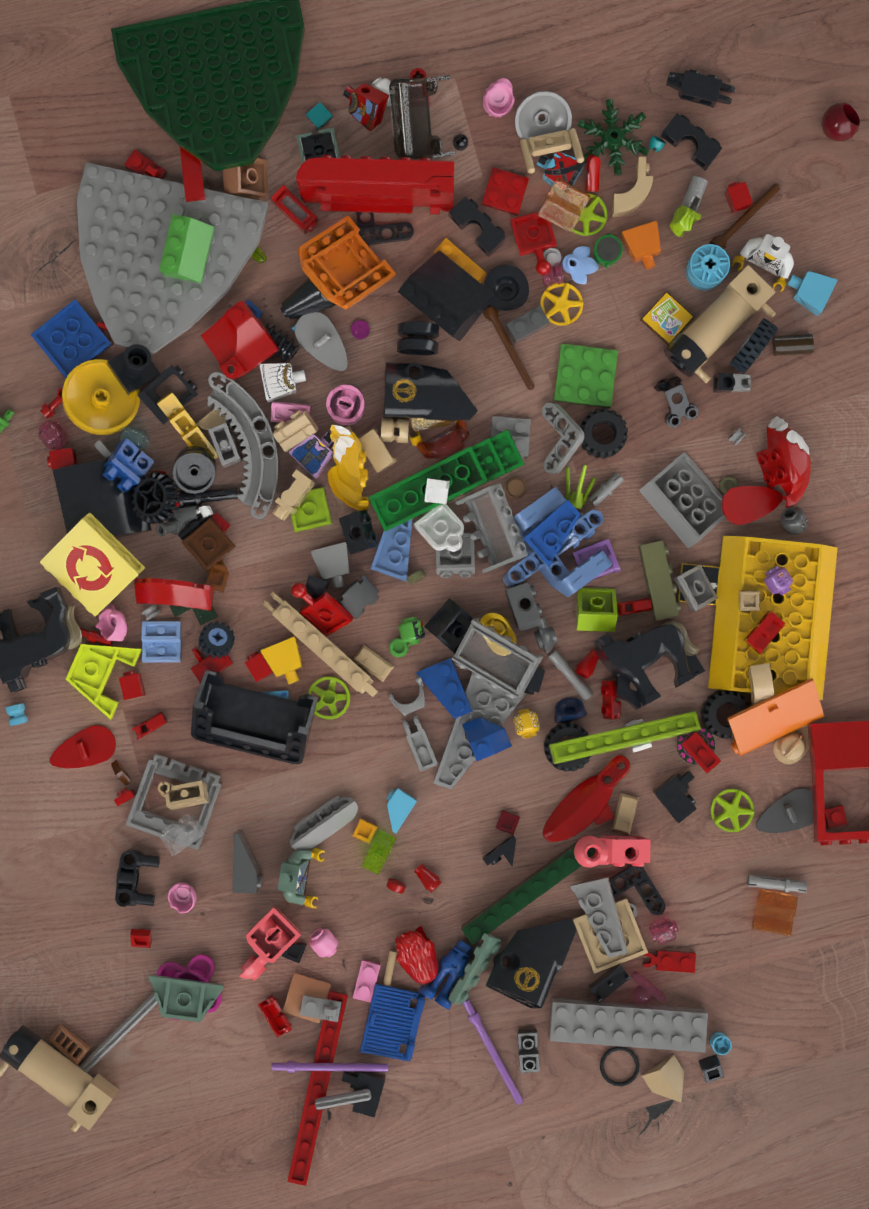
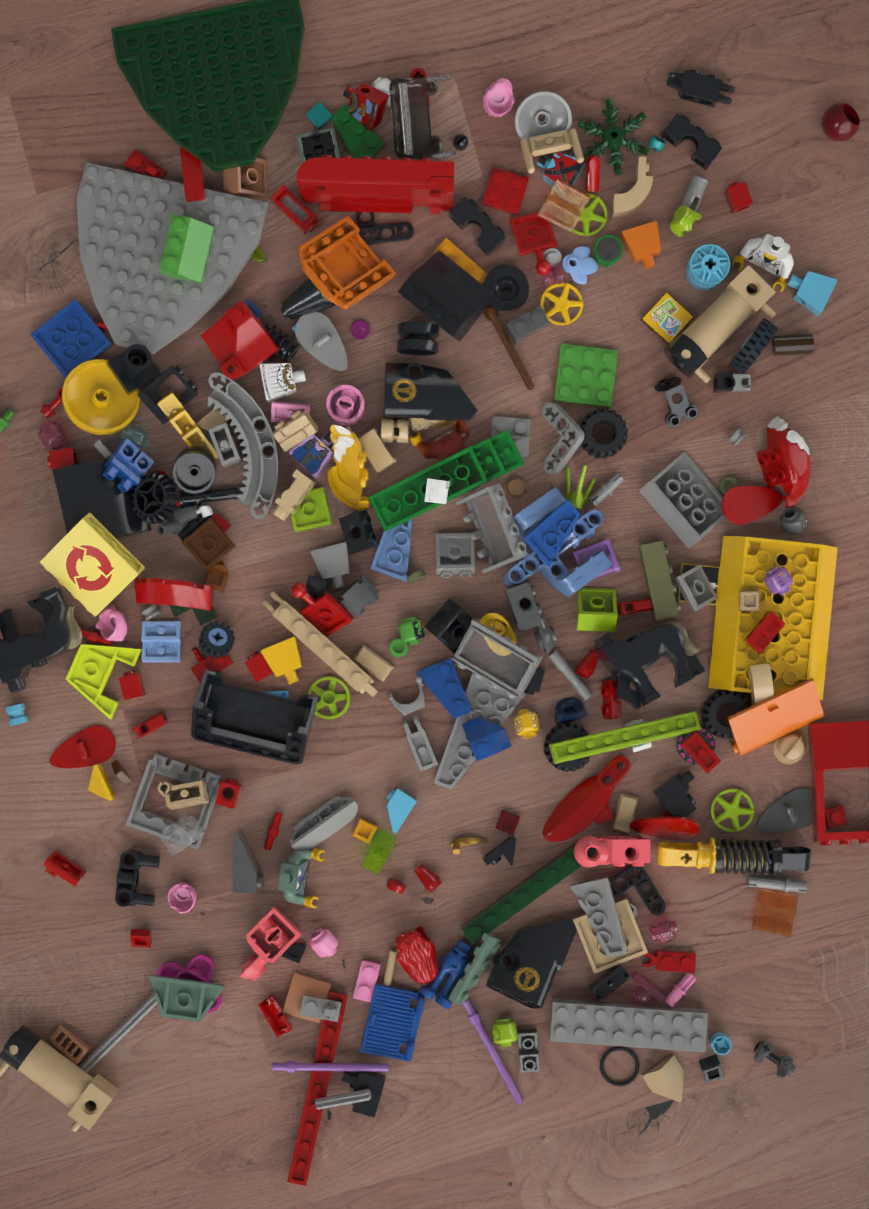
red plate [114,788,136,807] -> none
white plate [414,504,464,552] -> none
reddish brown piece [709,184,781,249] -> none
none -> red hinge [43,851,86,887]
none -> yellow slope [88,763,116,801]
none -> red brick [215,778,242,809]
none -> red bar [264,812,283,851]
none -> green wing [331,104,386,159]
none -> pearl gold bar [449,837,485,855]
none -> lime head [491,1018,518,1047]
none -> red shield [629,812,699,841]
none -> black piece [657,837,811,877]
none -> bright pink axle [663,973,696,1008]
none -> dark grey piece [753,1040,796,1079]

